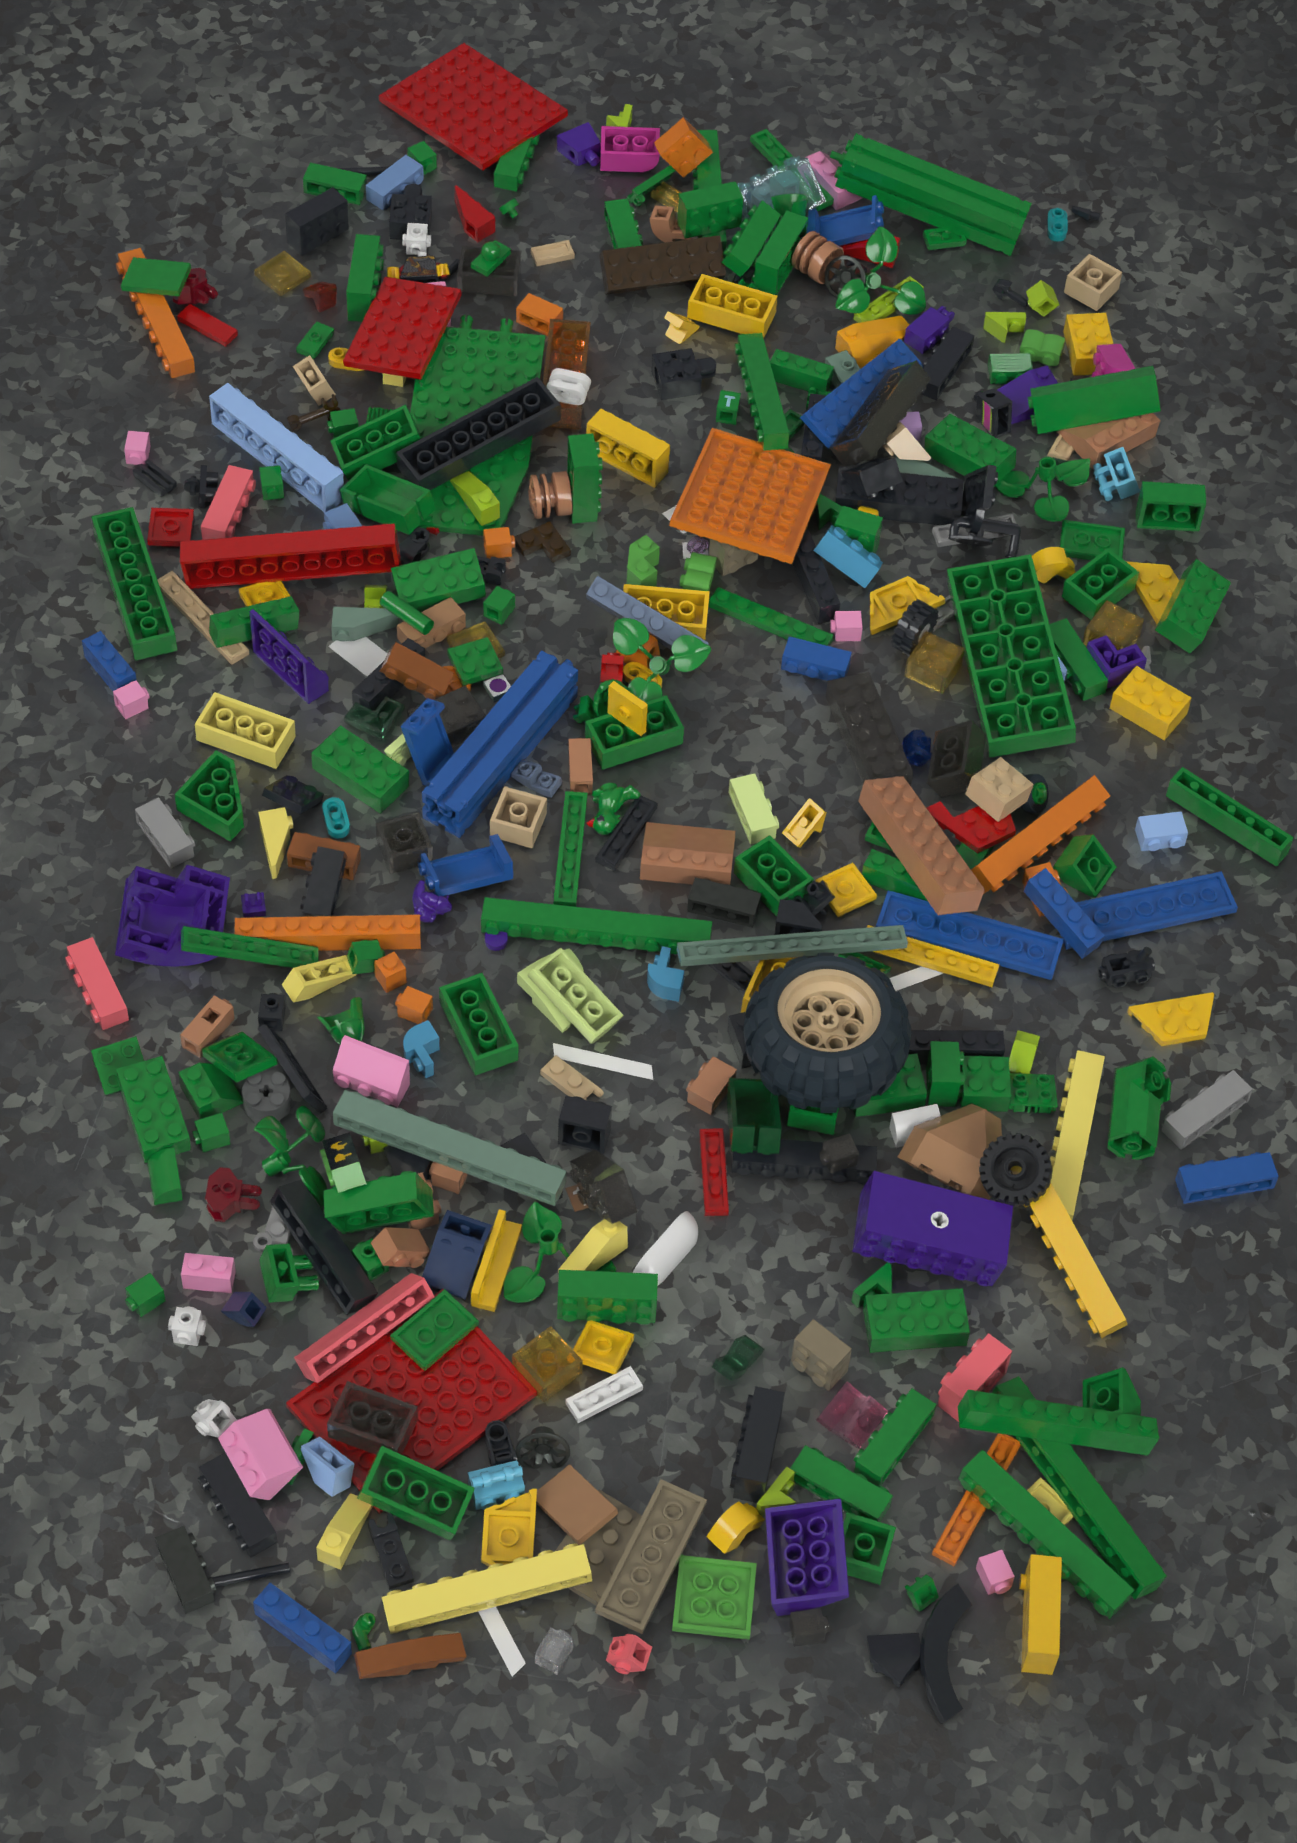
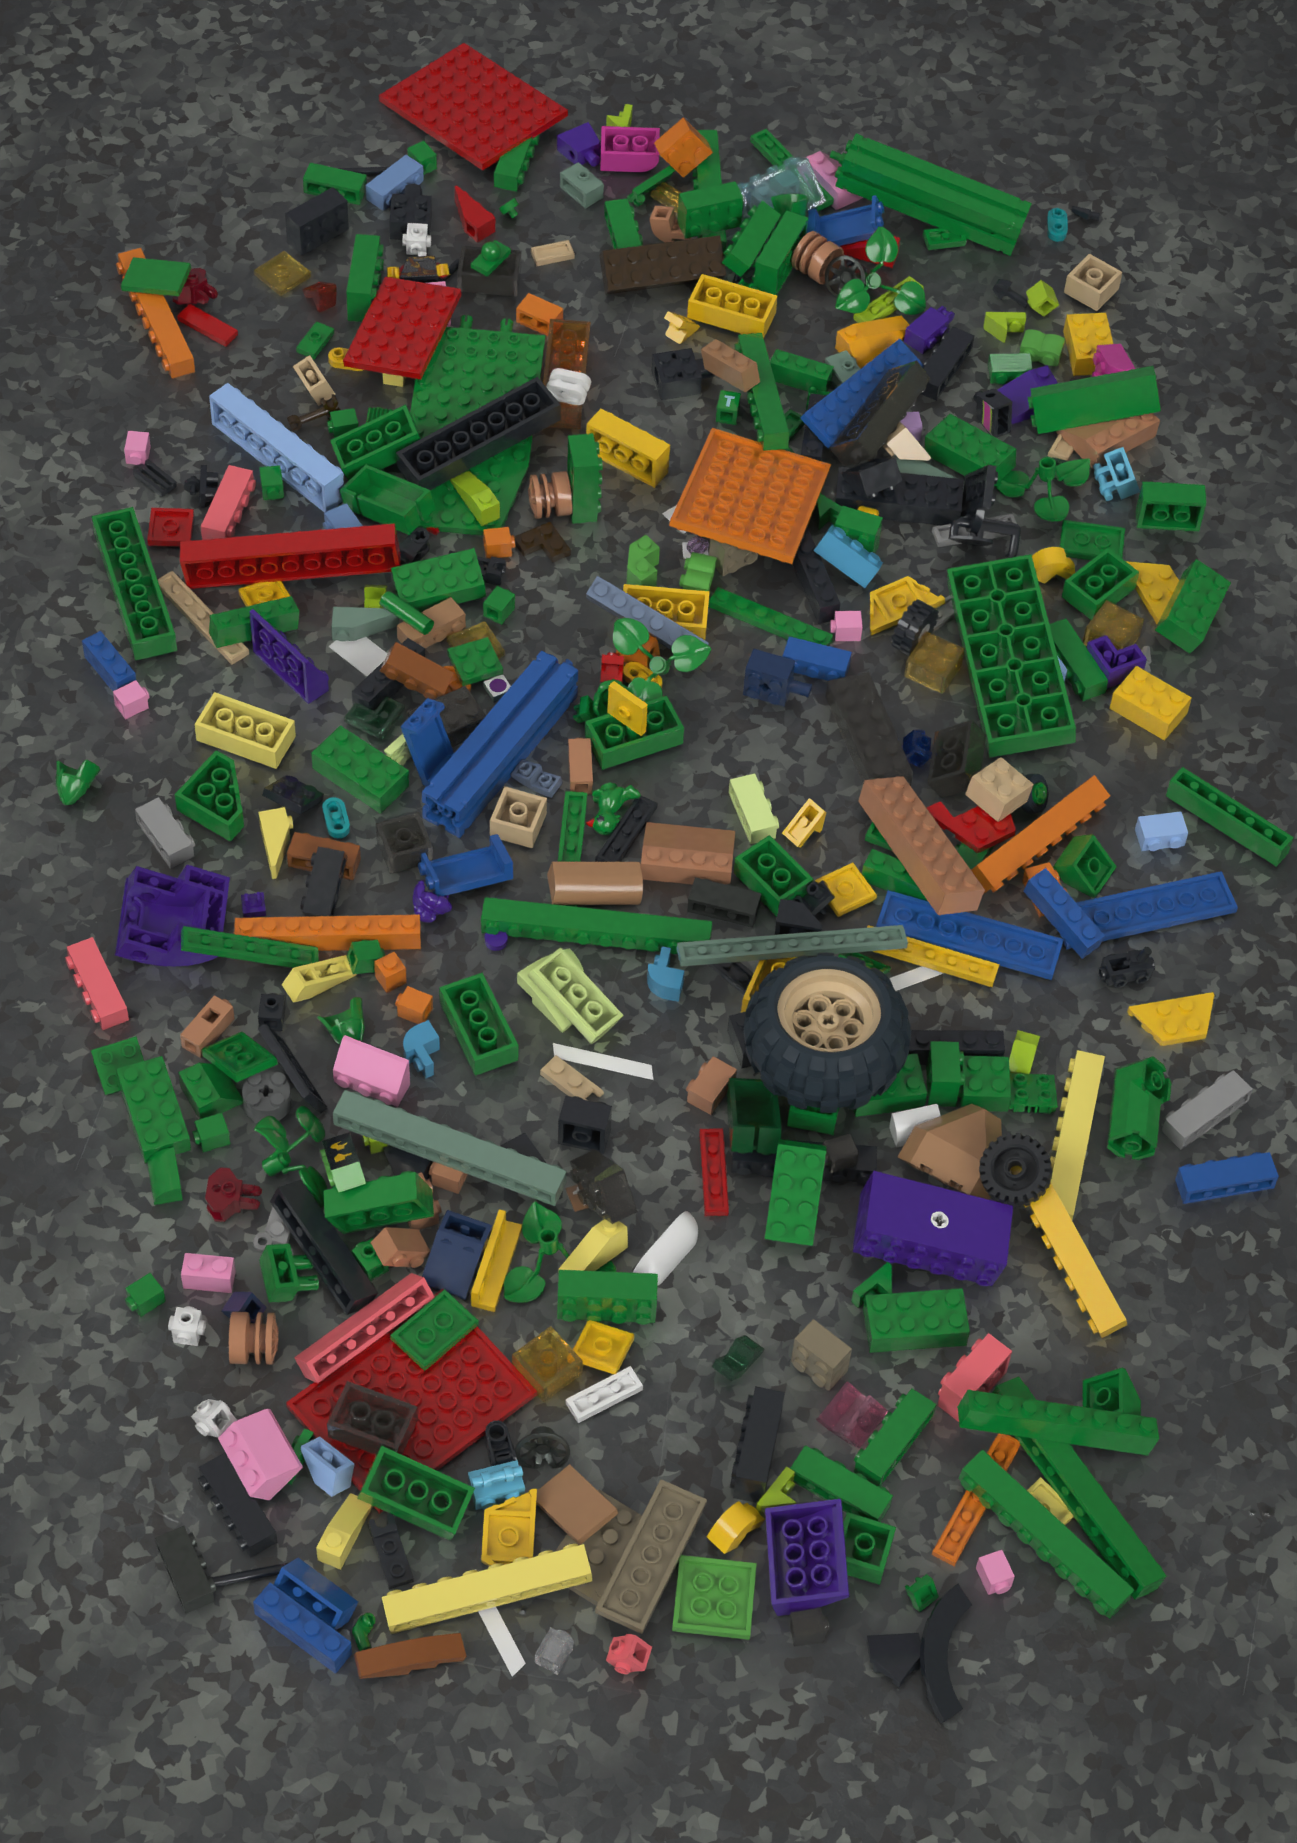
yellow brick [1019,1554,1062,1675] -> none
none -> green helmet [55,760,101,805]
none -> nougat wheel [229,1312,279,1365]
none -> blue brick [274,1558,359,1630]
none -> medium nougat brick [547,862,643,905]
none -> sand green brick [560,162,604,209]
none -> medium nougat brick [701,339,760,392]
none -> dark blue brick [743,648,812,707]
none -> green brick [765,1139,827,1246]

